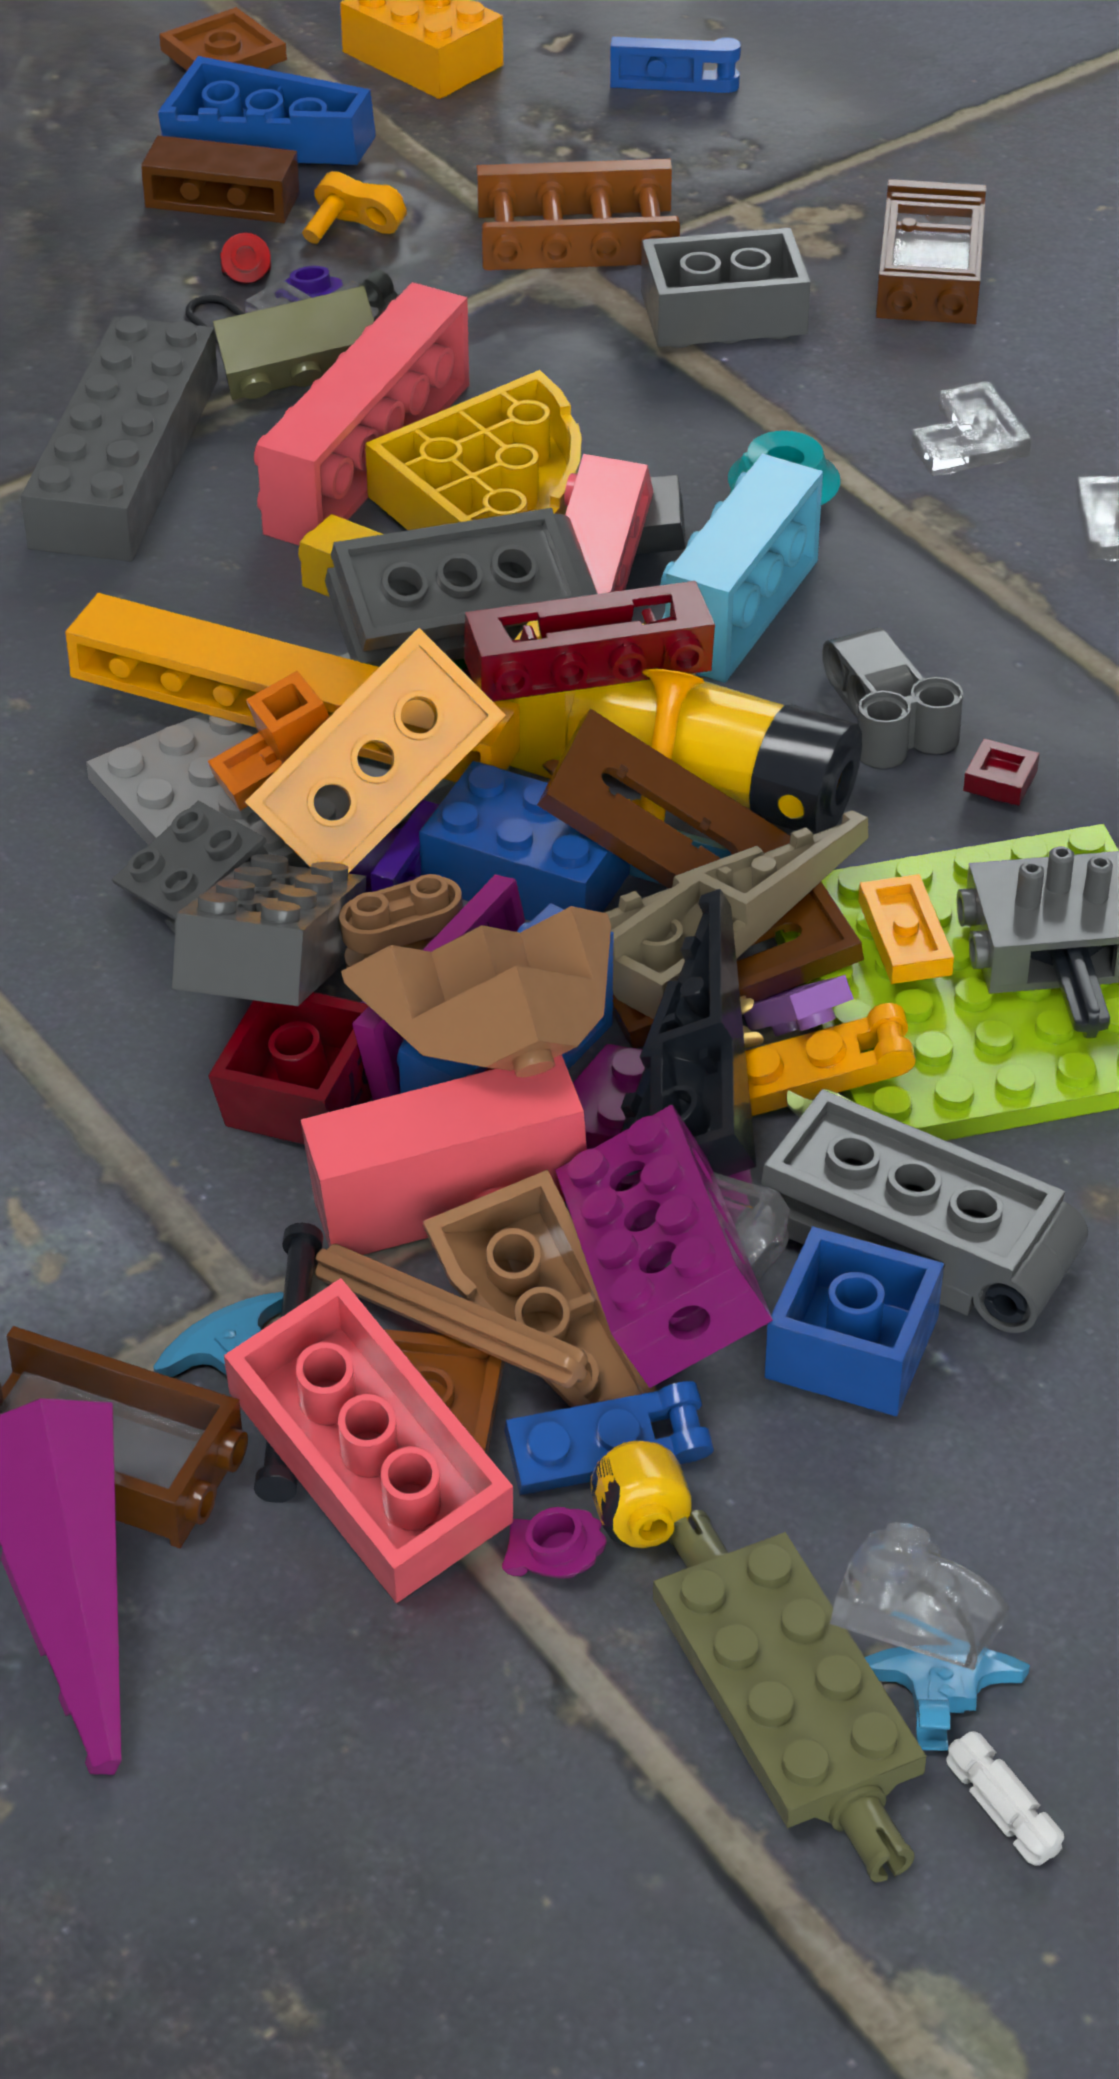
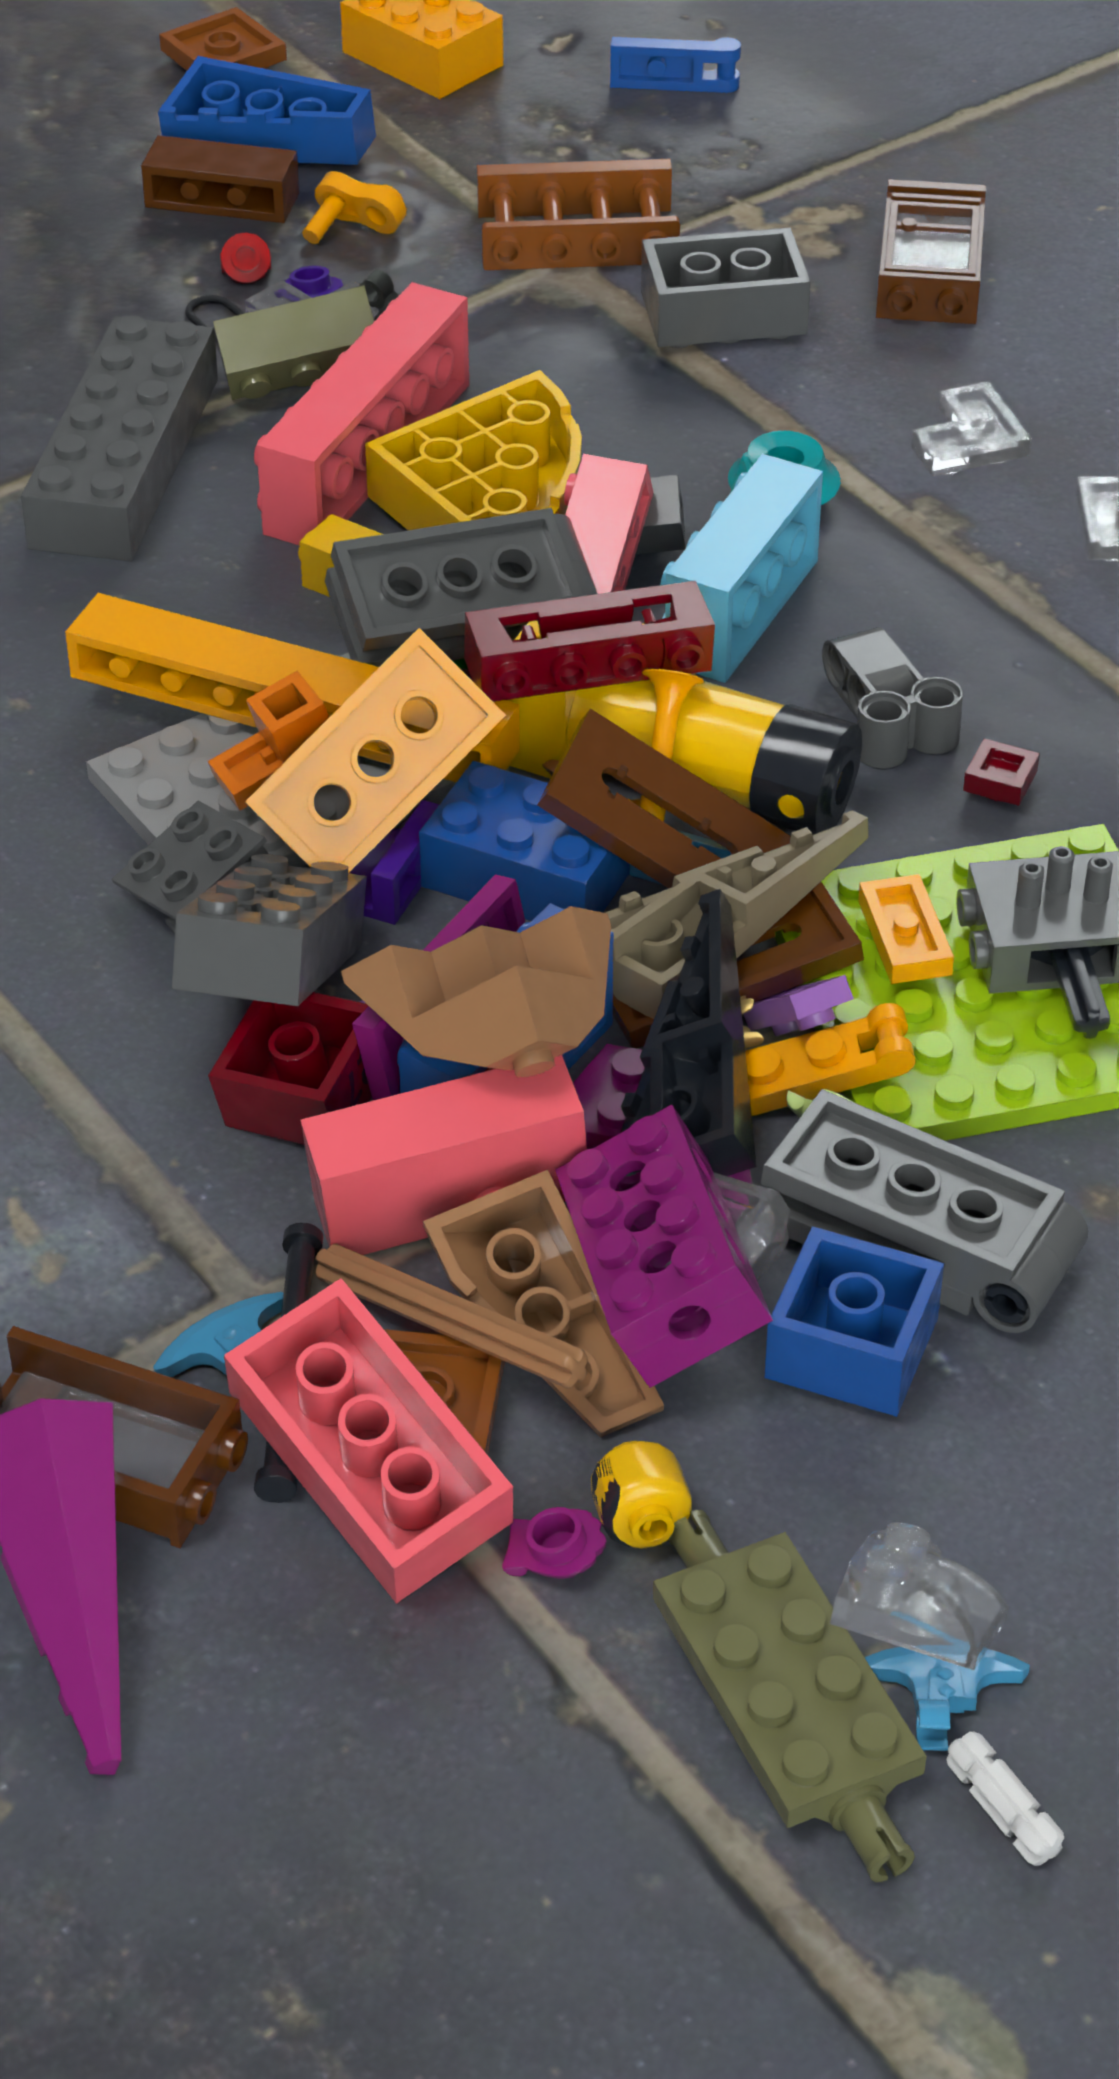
medium nougat brick [339,874,463,968] -> none
blue plate [504,1381,714,1495] -> none

